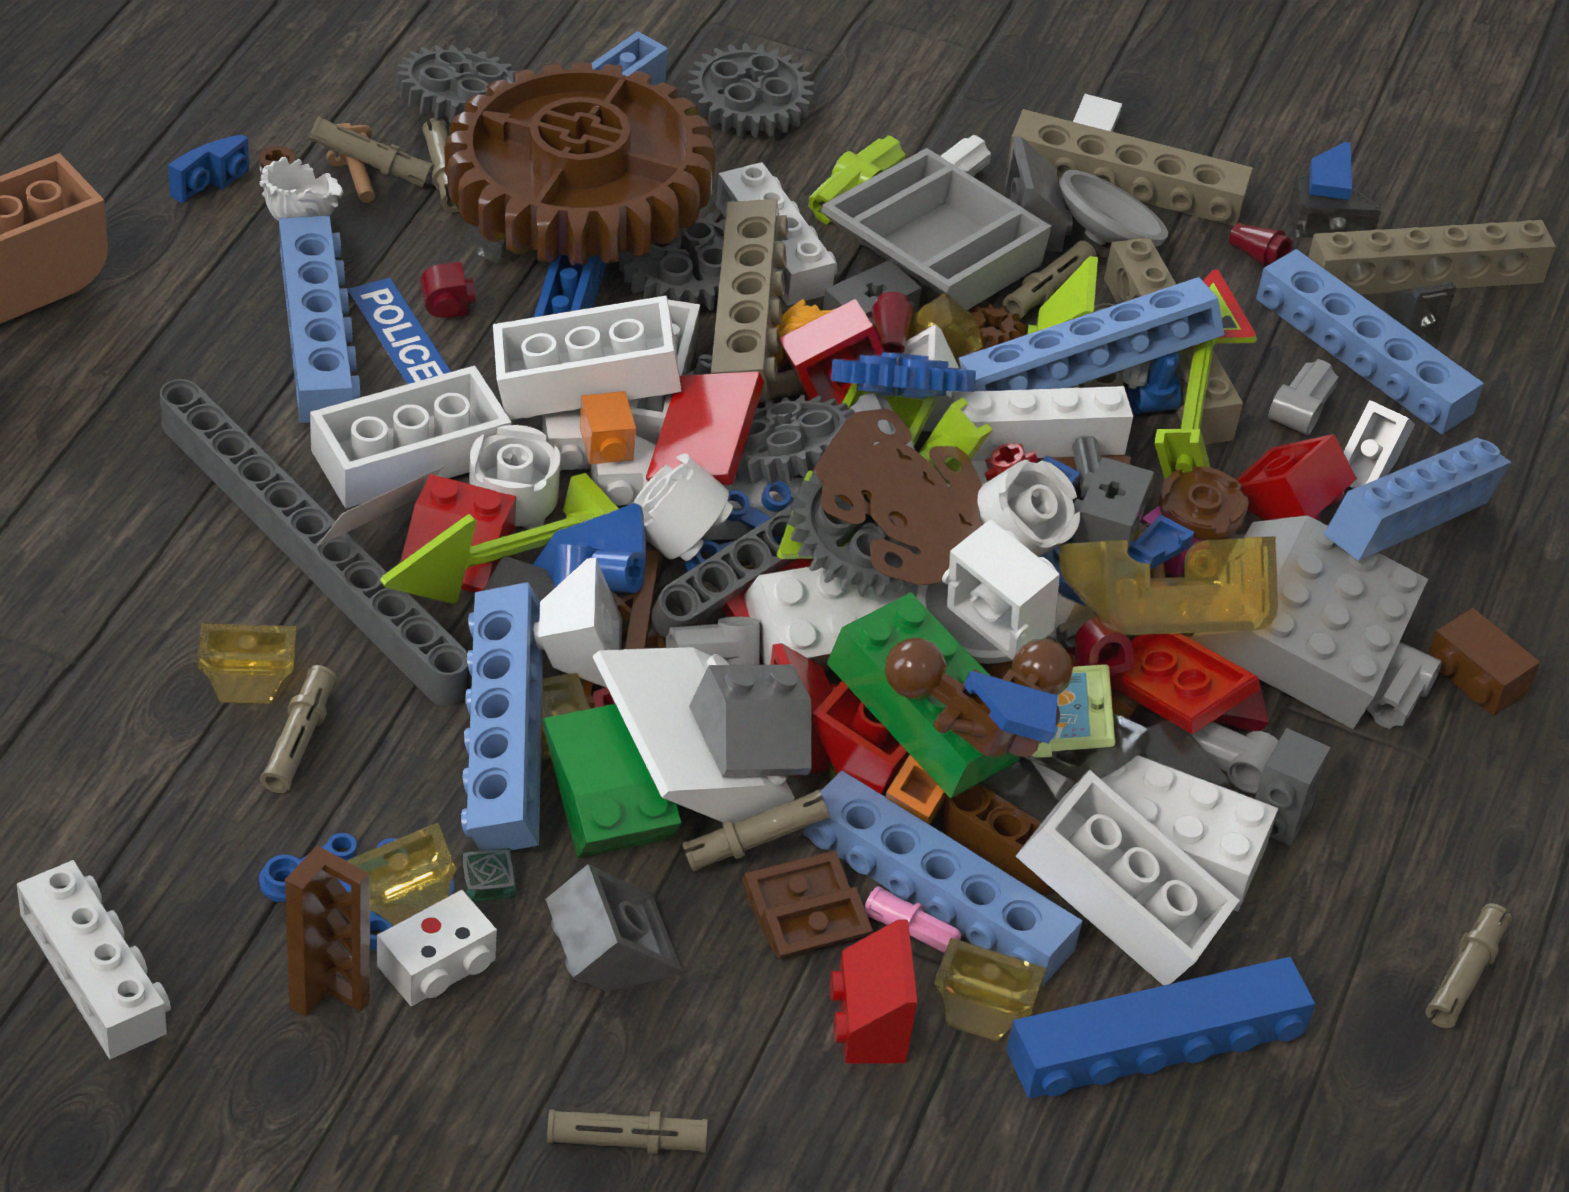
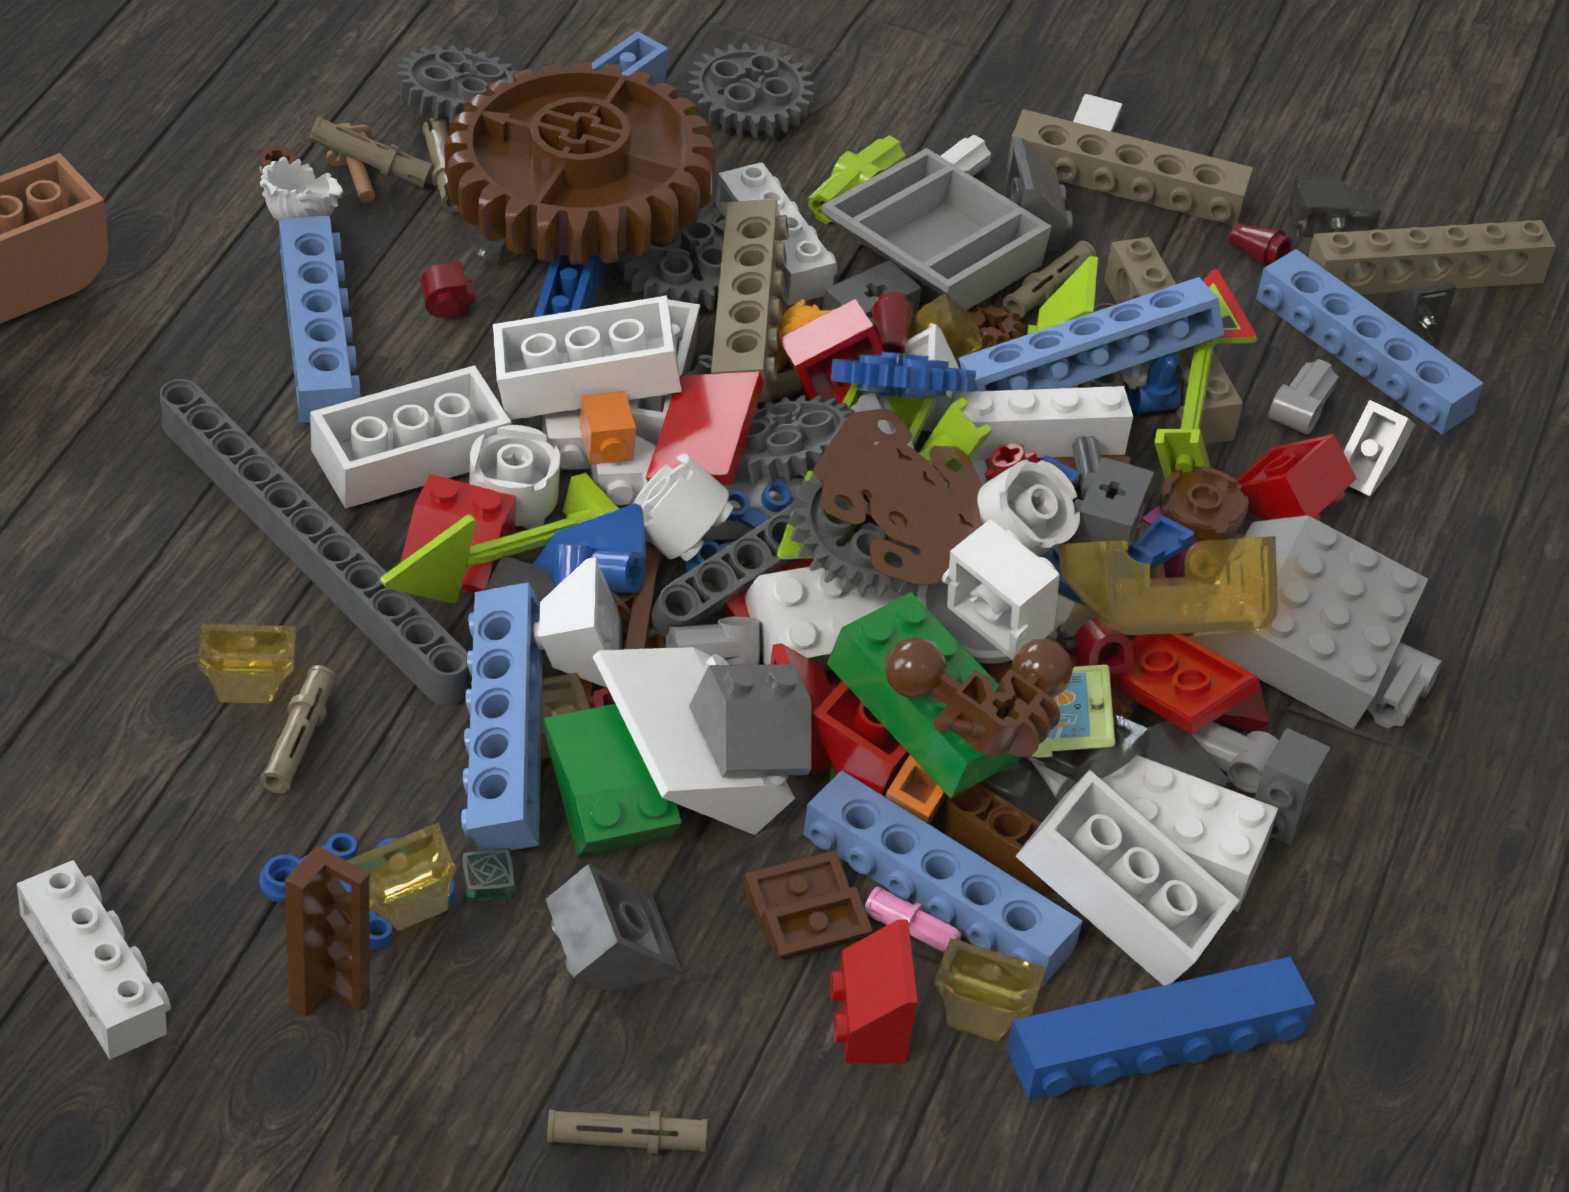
blue slope [168,134,250,203] -> none
white sticker [317,466,444,546] -> none
blue sticker [347,278,451,384] -> none
white brick [377,890,497,1006] -> none
dark tan pin [682,789,831,872] -> none
blue tile [964,671,1058,744] -> none
light grey dish [1059,170,1168,247] -> none
blue tile [1309,142,1352,200] -> none
medium blue brick [1324,437,1511,561] -> none
dark tan pin [1425,903,1512,1028] -> none
reddish brown brick [1428,607,1540,716] -> none

